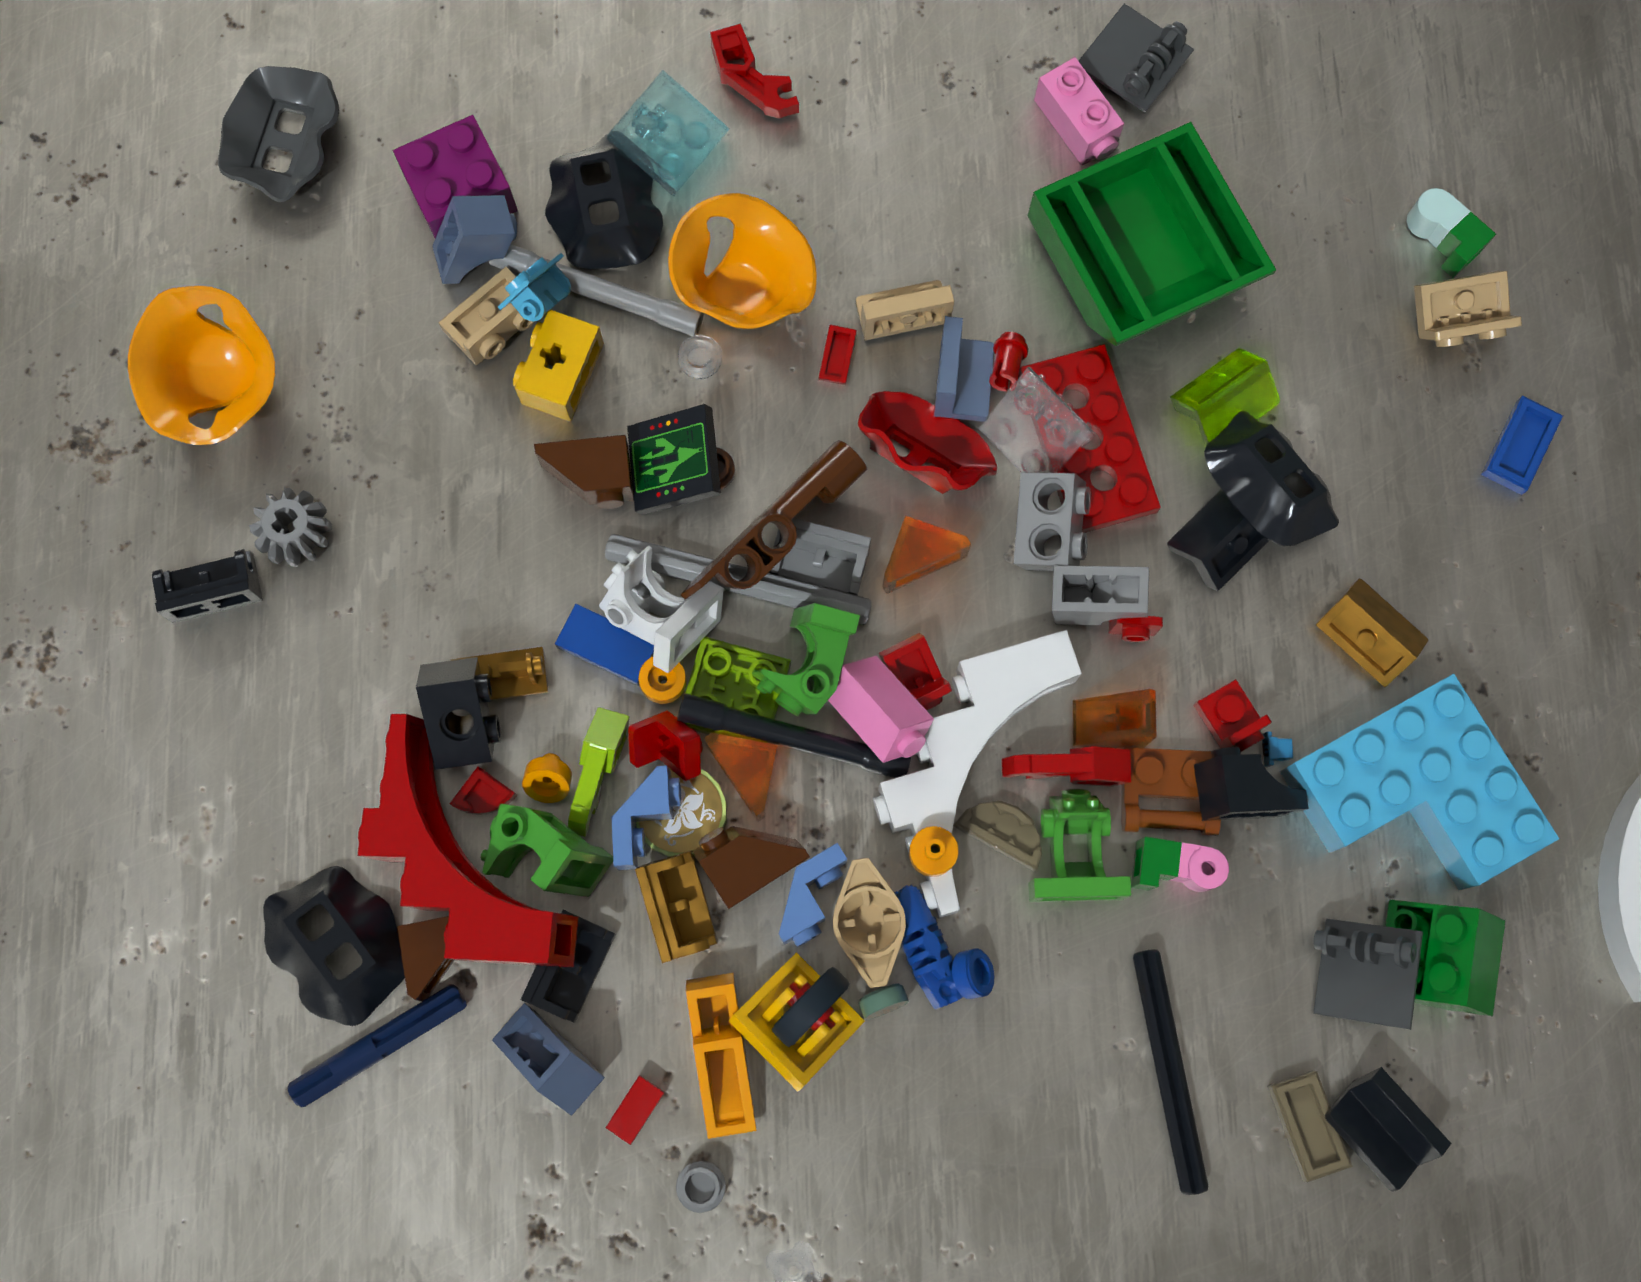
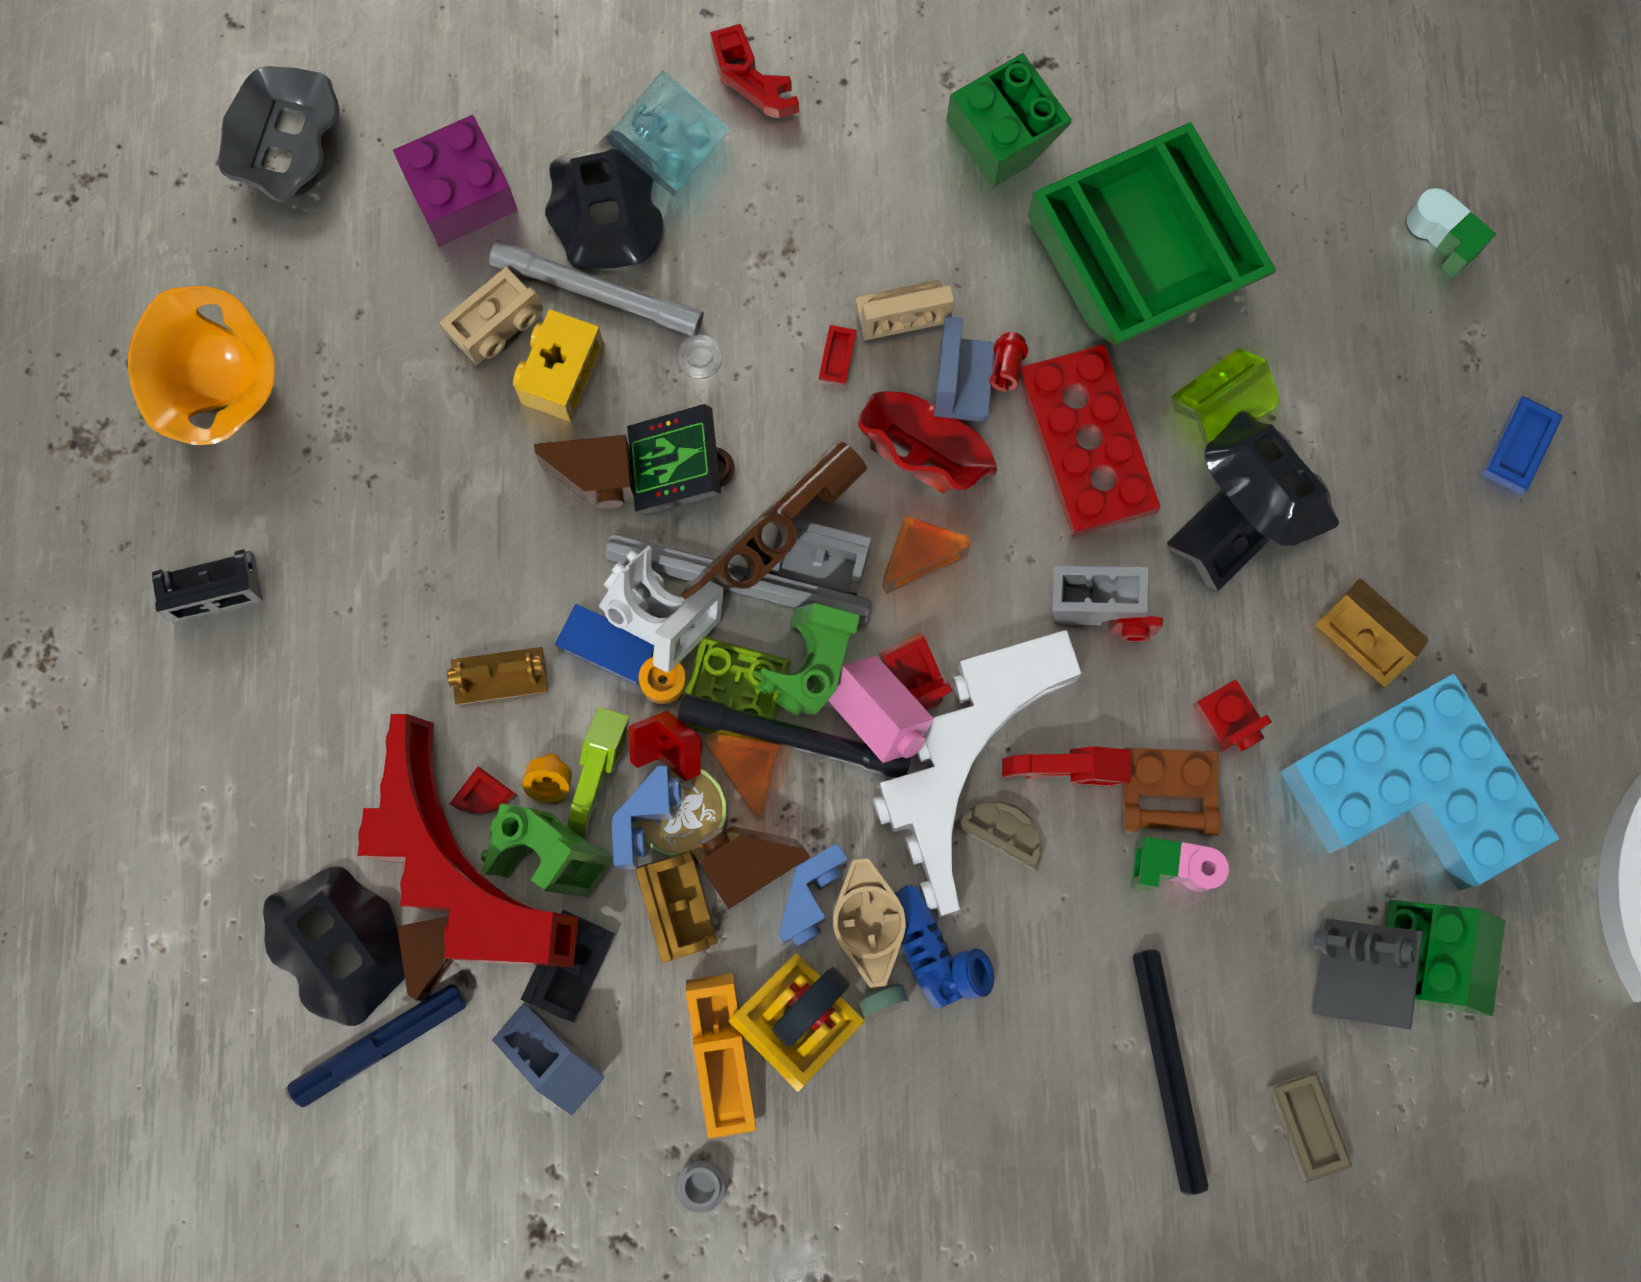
light grey gear [249,487,332,567] -> none
black brick [416,657,501,770] -> none
sand blue arch [432,195,517,284] -> none
medium azure hinge [498,253,571,321] -> none
red piece [605,1075,665,1145] -> none
light orange piece [668,193,817,329] -> none
light orange tile [909,826,958,877] -> none
clear hinge [979,367,1095,473] -> none
light grey brick [1014,472,1091,571] -> none
bright green tile [1028,789,1131,902] -> none
bright pink brick [1034,57,1124,166] -> none
clear orange slope [1073,689,1157,748] -> none
dark grey hinge [1079,3,1194,113] -> none
black arch [1194,747,1309,821] -> none
dark azure piece [1262,732,1293,767] -> none
black panel [1325,1067,1452,1192] -> none
tan bracket [1414,271,1522,347] -> none
none -> green slope [946,53,1072,187]

